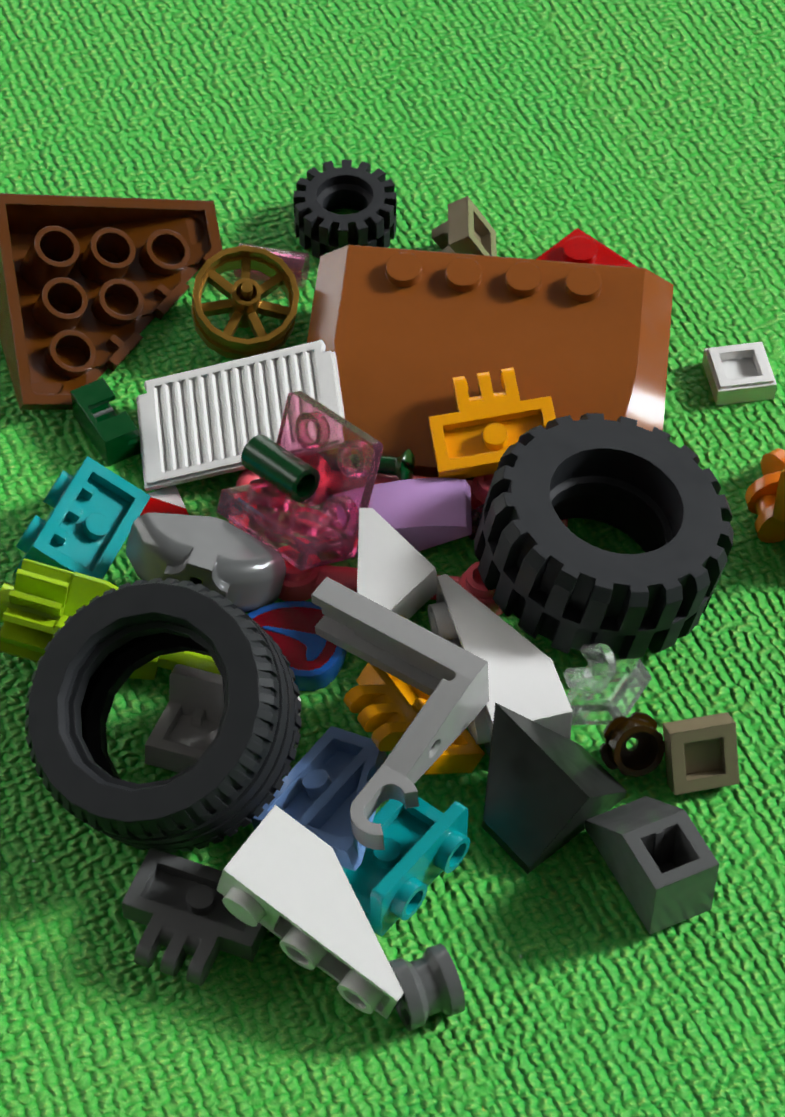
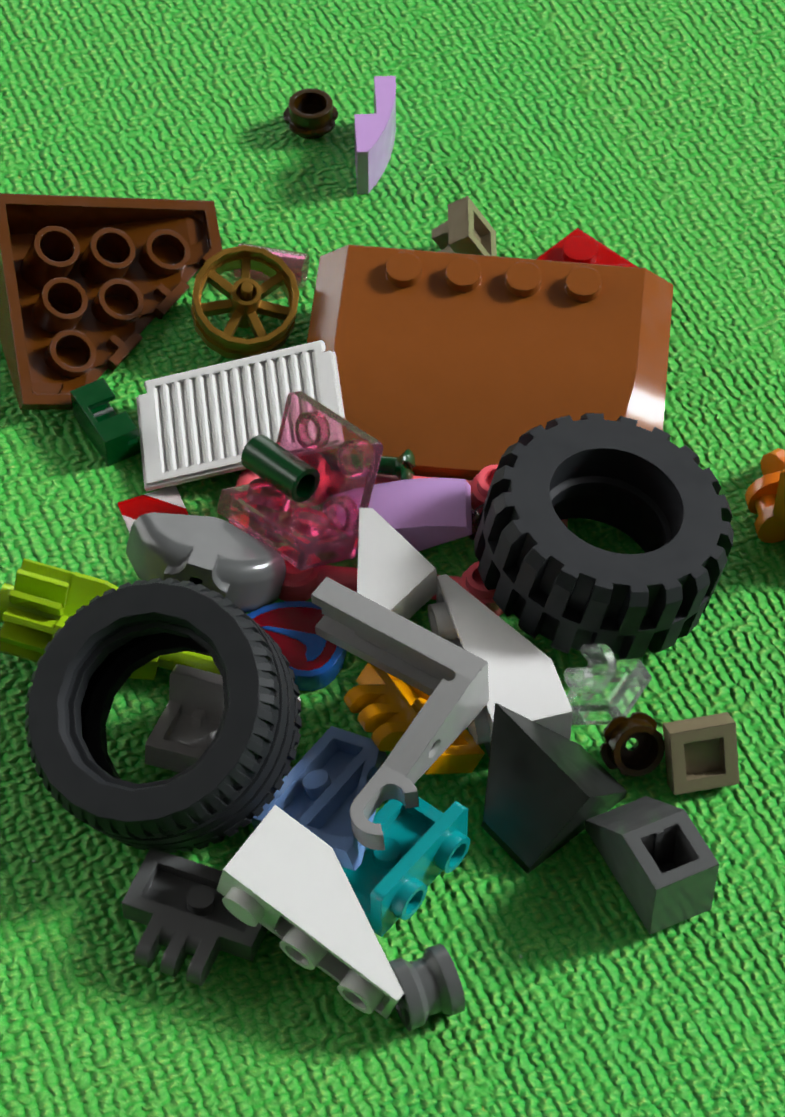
teal bracket [14,456,151,579] -> none
black tyre [293,160,396,259] -> none
light orange hinge [428,367,556,479] -> none
white tile [702,342,777,406] -> none
none -> dark brown plate [284,89,338,139]
none -> lavender slope [354,76,396,194]

